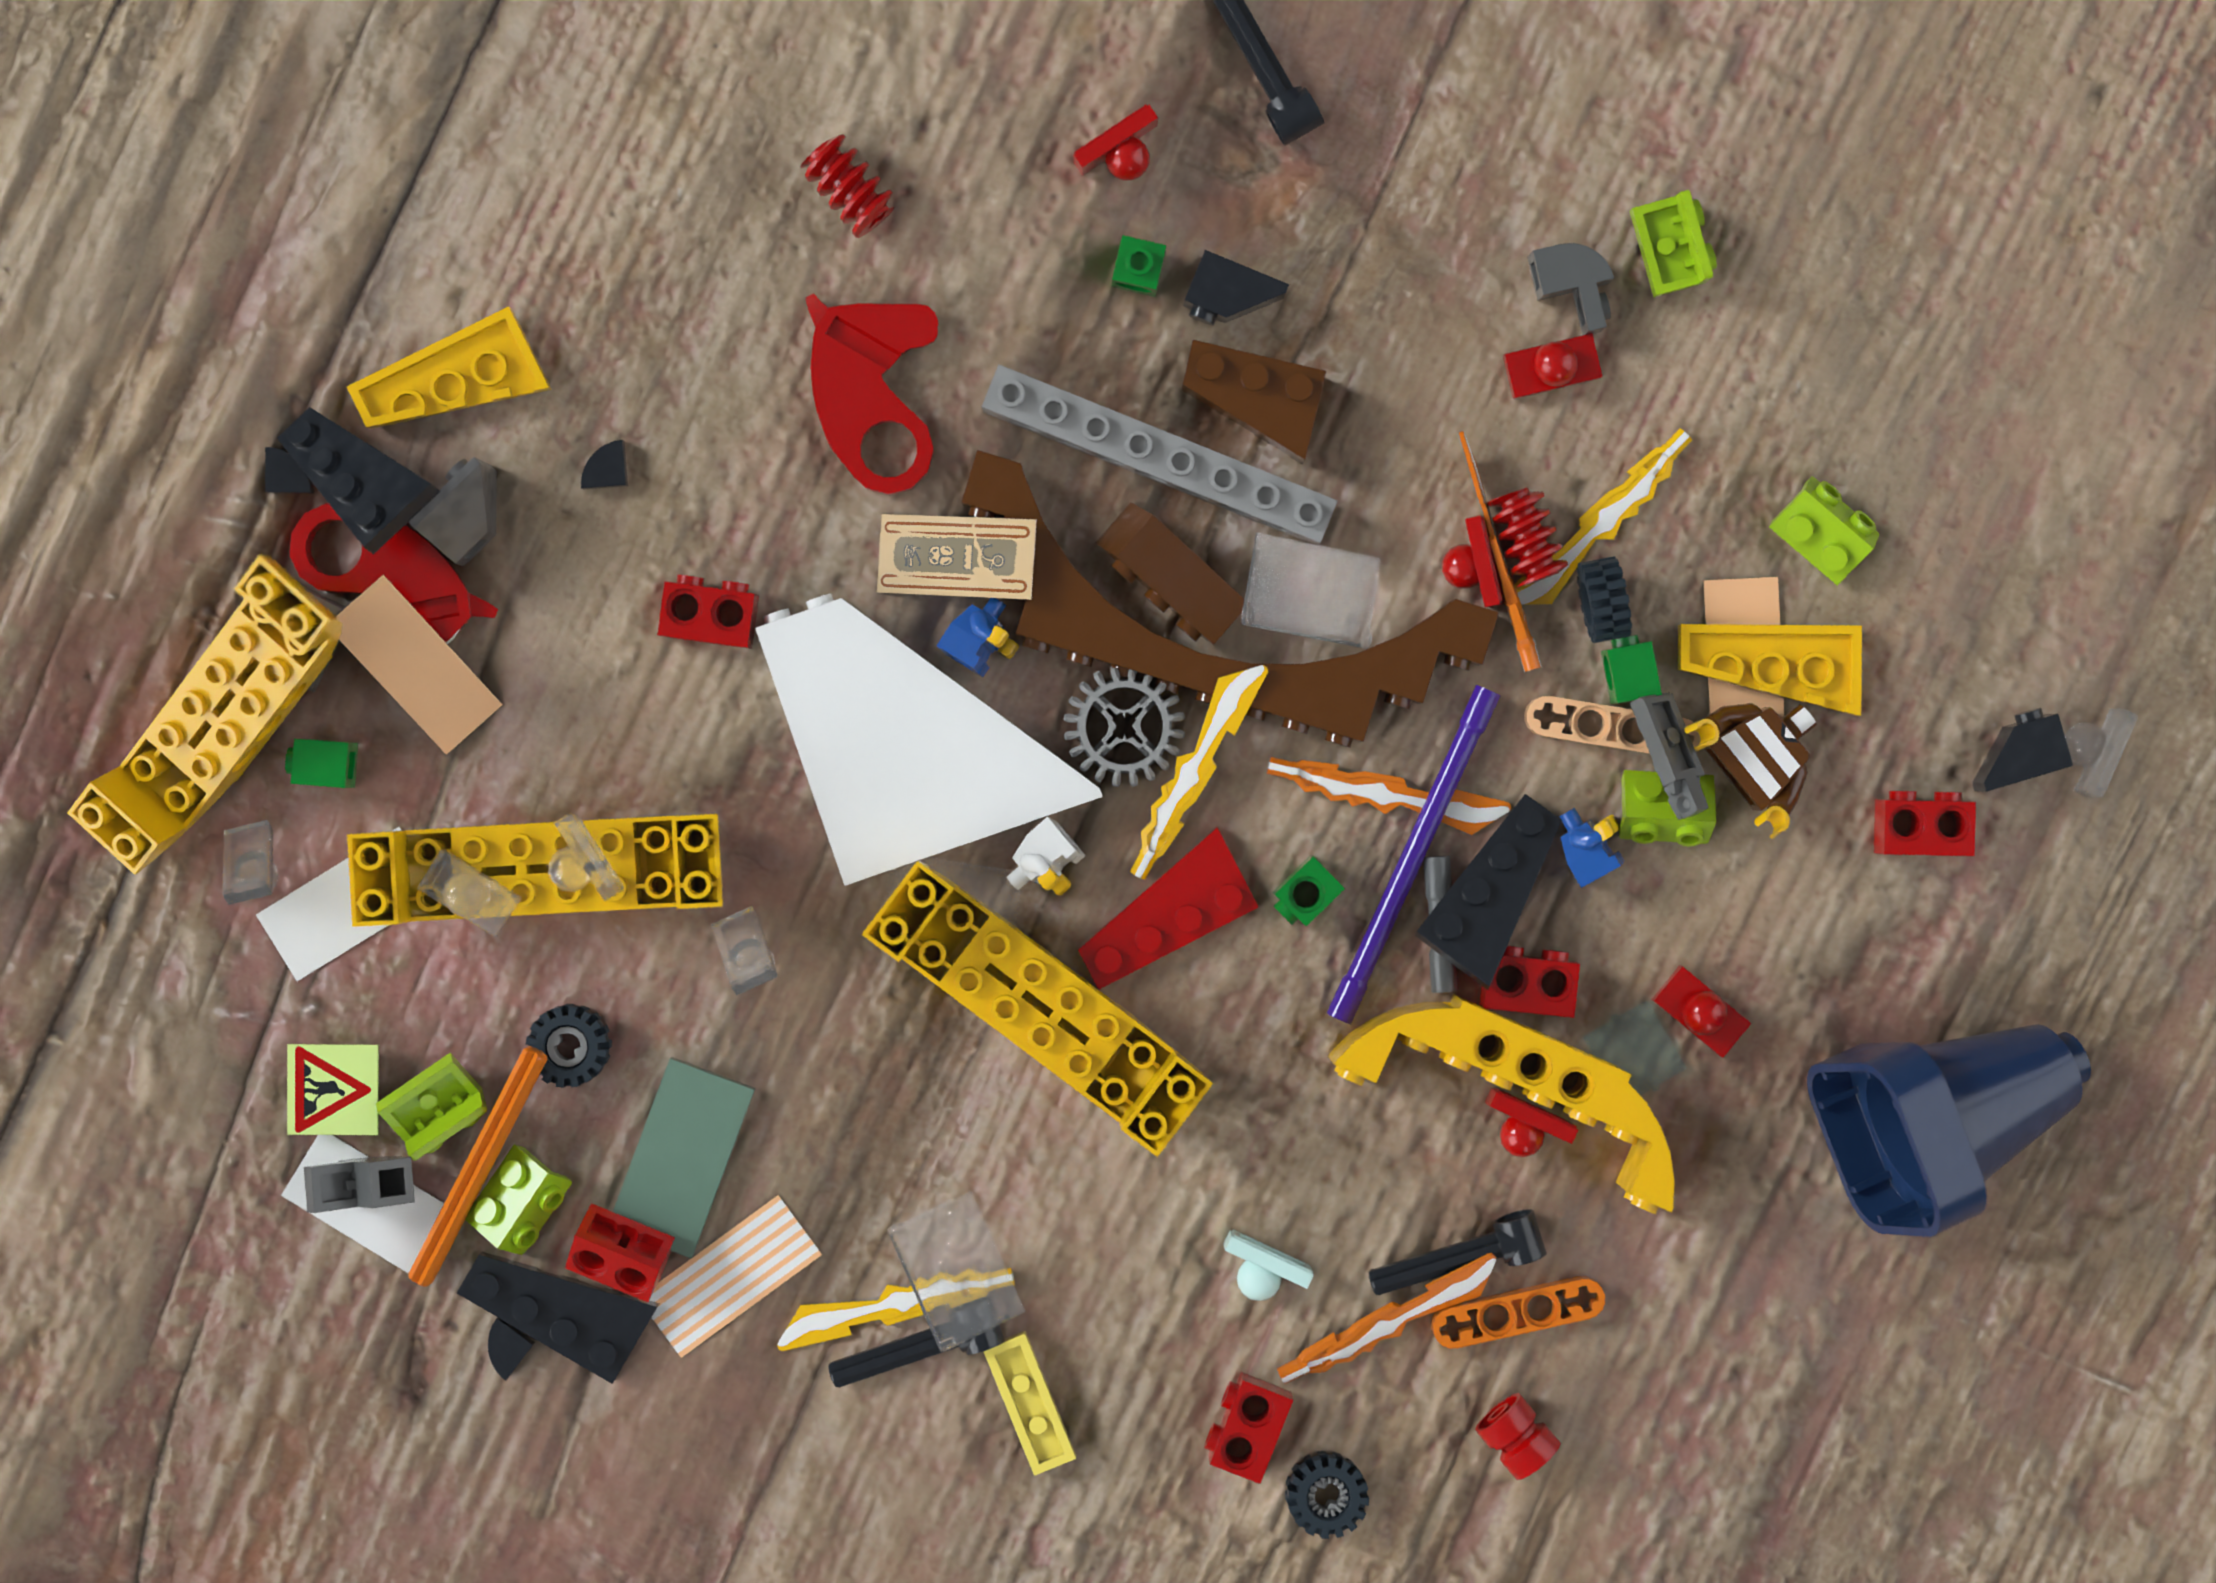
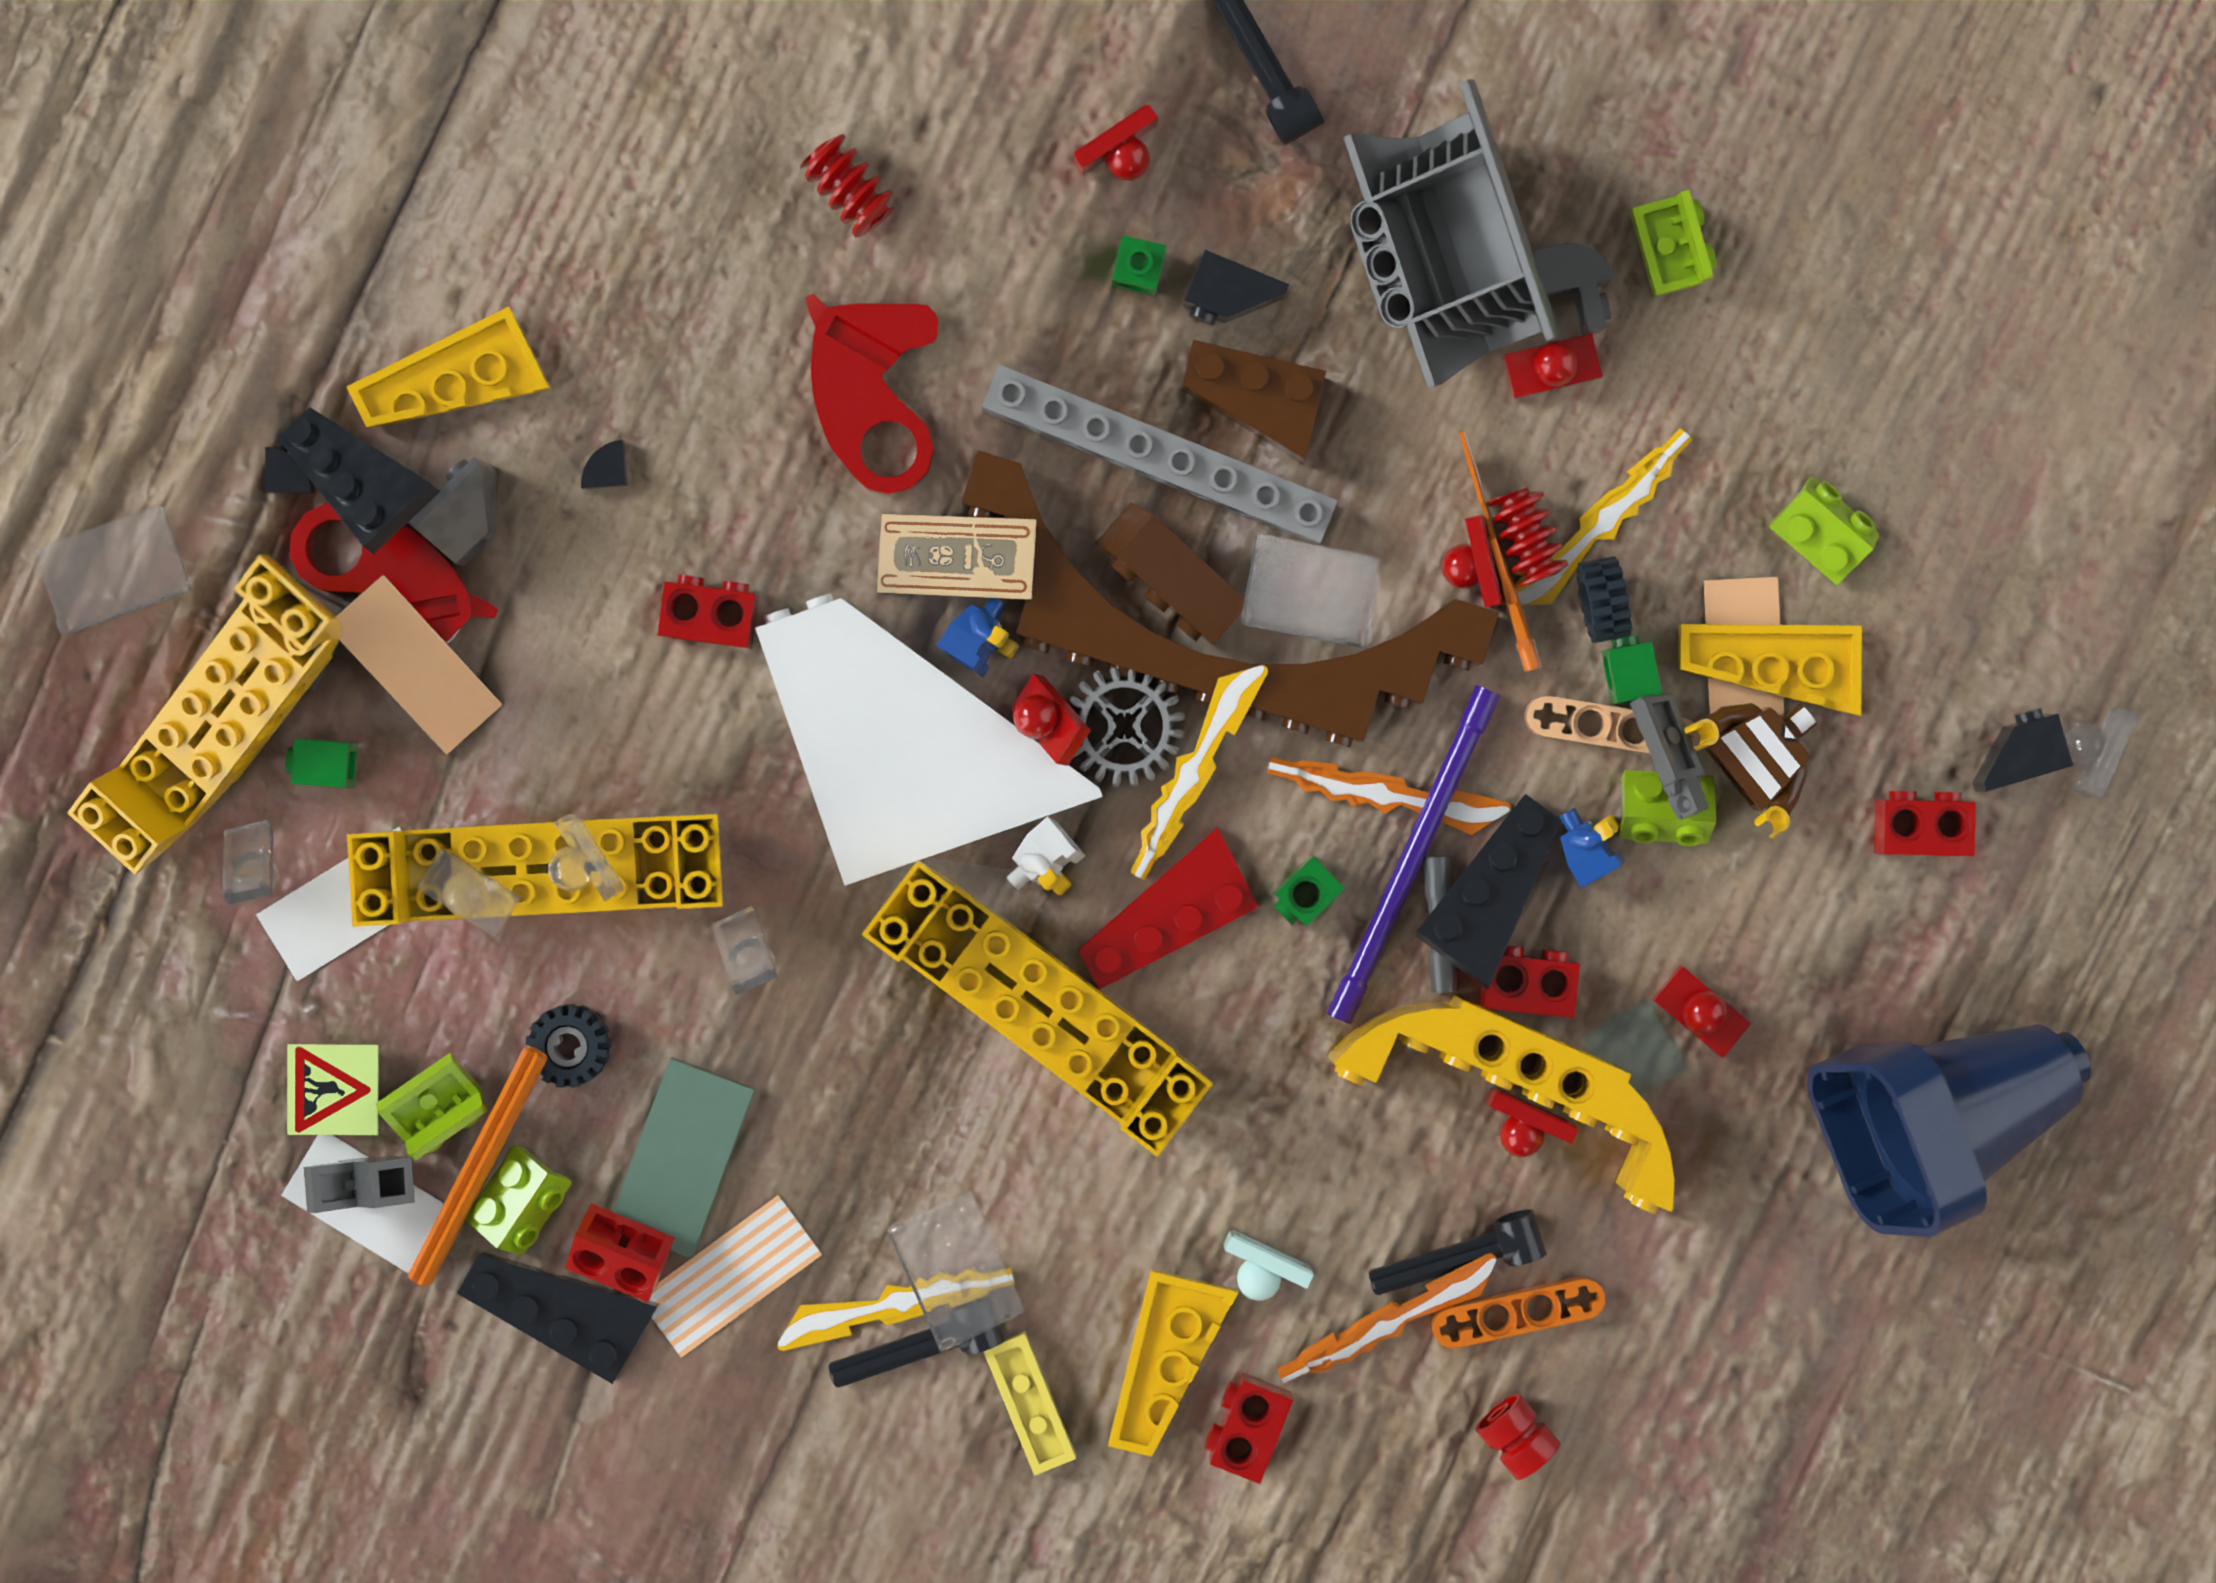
black tile [488,1317,535,1381] -> none
black bush [1285,1451,1369,1539] -> none
none -> clear piece [34,504,192,636]
none -> red tile [1011,674,1091,766]
none -> yellow wing [1108,1268,1239,1457]
none -> dark grey panel [1343,79,1561,388]

